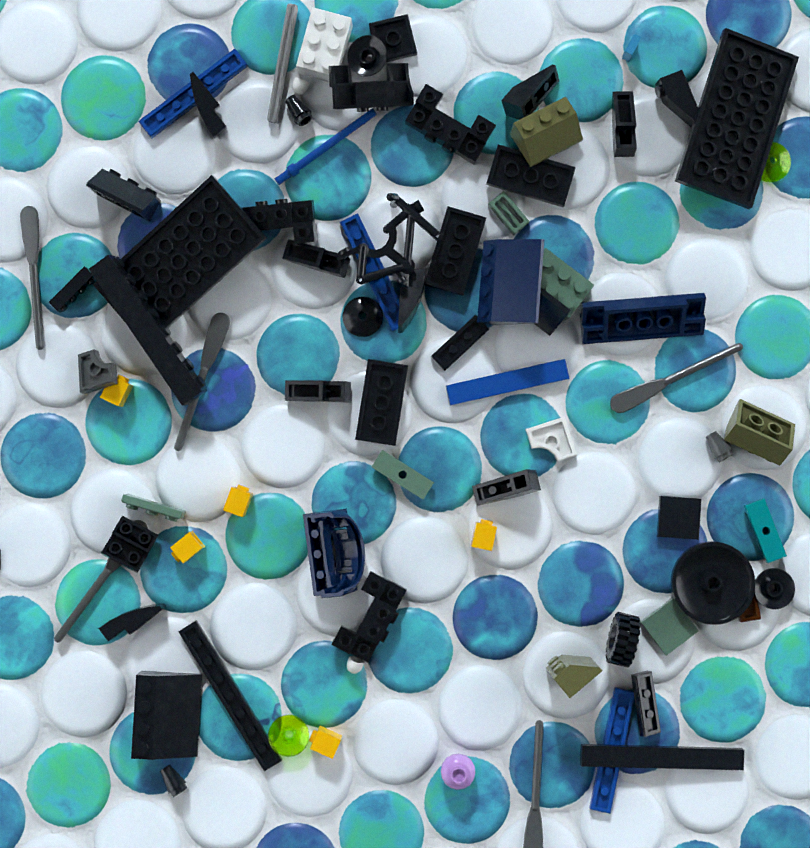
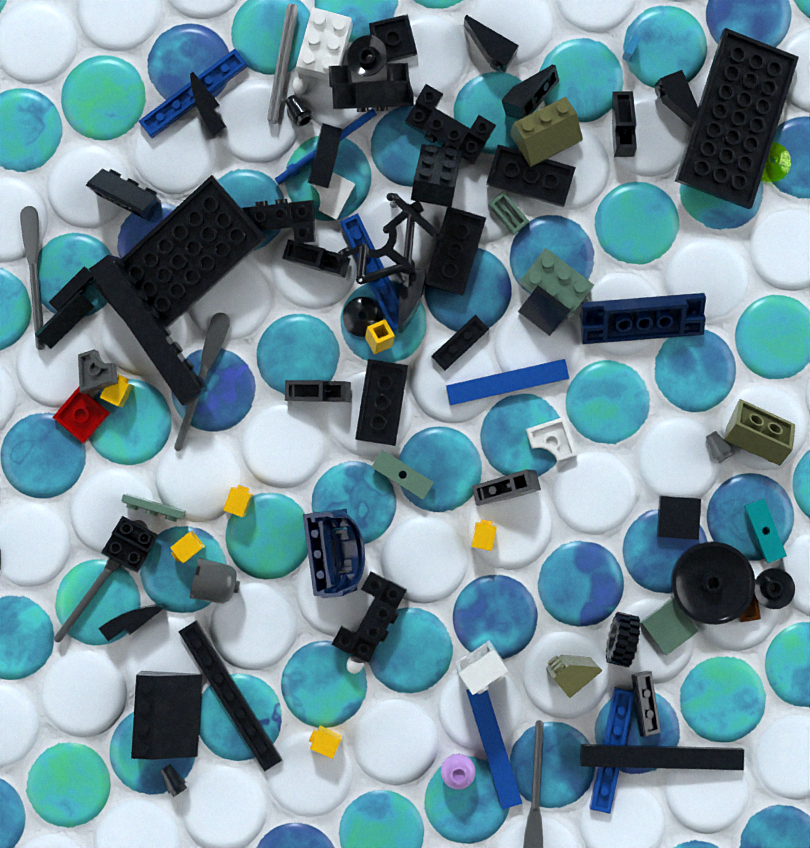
clear neon green dish [268,715,309,757] -> none
dark blue slope [477,239,545,325] -> none
dark grey piece [610,343,743,413] -> none
none -> black tile [35,291,95,349]
none -> red tile [52,387,111,444]
none -> dark grey cylinder [189,557,240,604]
none -> black slope [307,123,342,188]
none -> white tile [310,173,355,221]
none -> yellow brick [365,319,395,354]
none -> black brick [411,144,462,208]
none -> white brick [456,640,508,695]
none -> black slope [463,15,519,73]
none -> blue tile [466,689,523,809]

